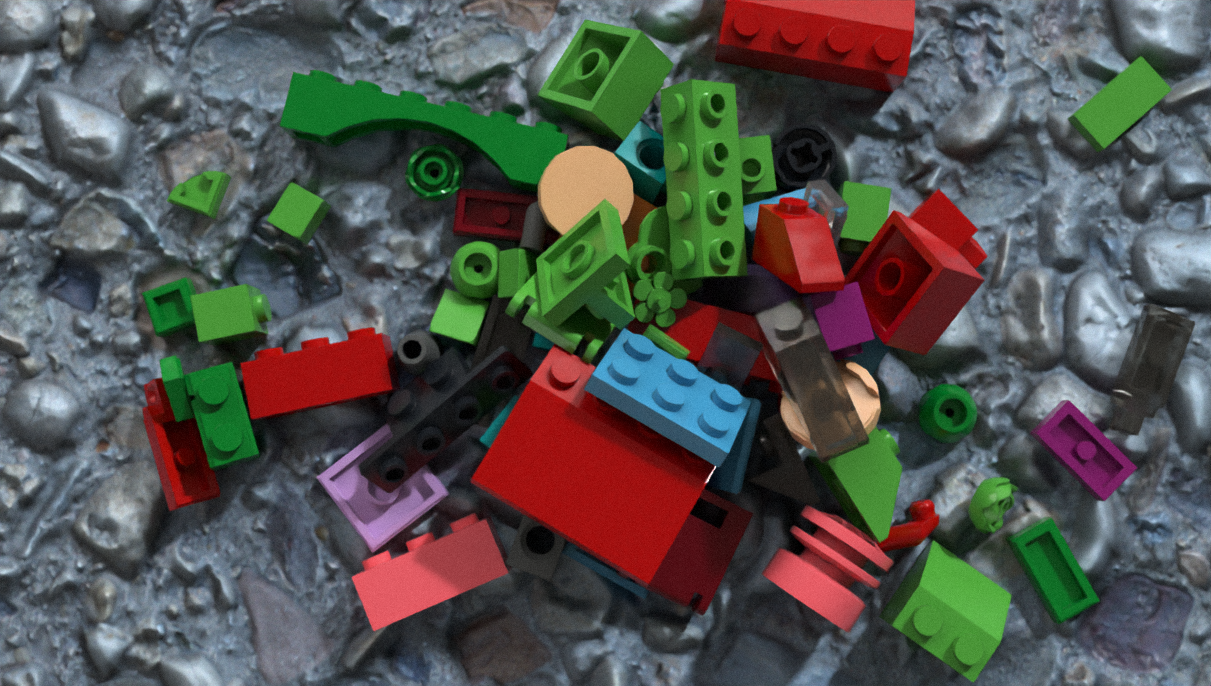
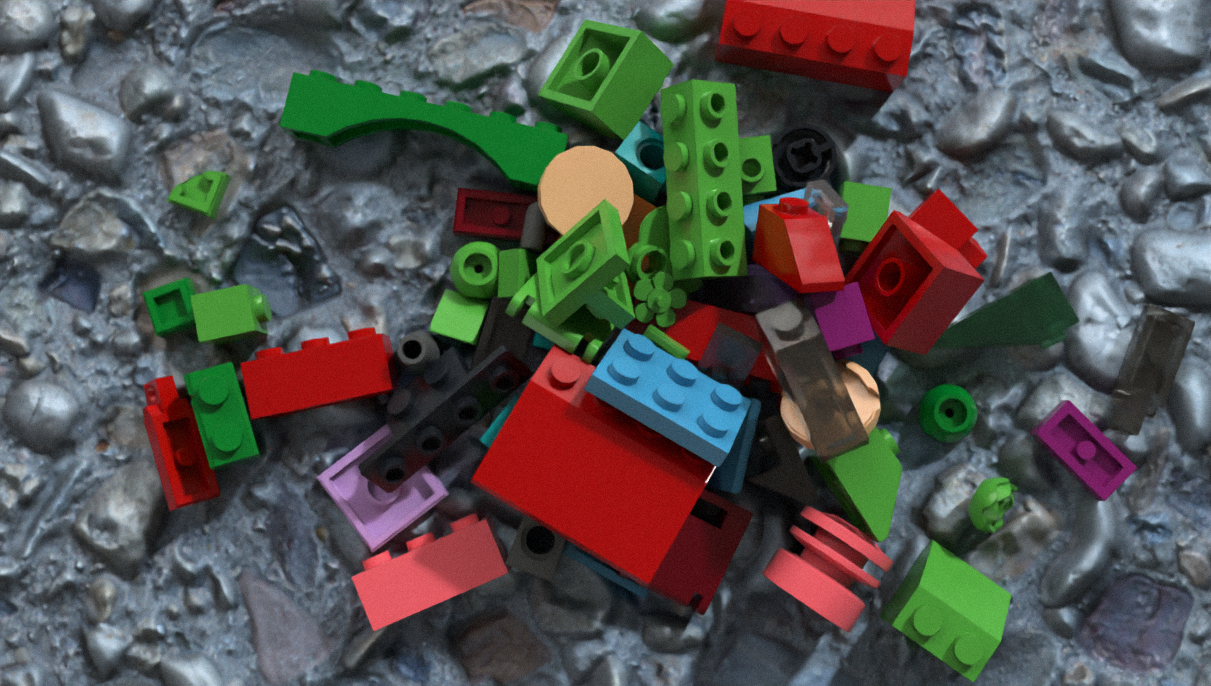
green tile [159,355,194,422] -> none
bright green slope [266,182,331,245] -> none
green plate [405,144,464,202] -> none
red arm [877,499,940,553] -> none
green tile [1006,516,1100,624] -> none
bright green tile [1067,56,1172,152] -> none
none -> clear green slope [929,271,1079,351]

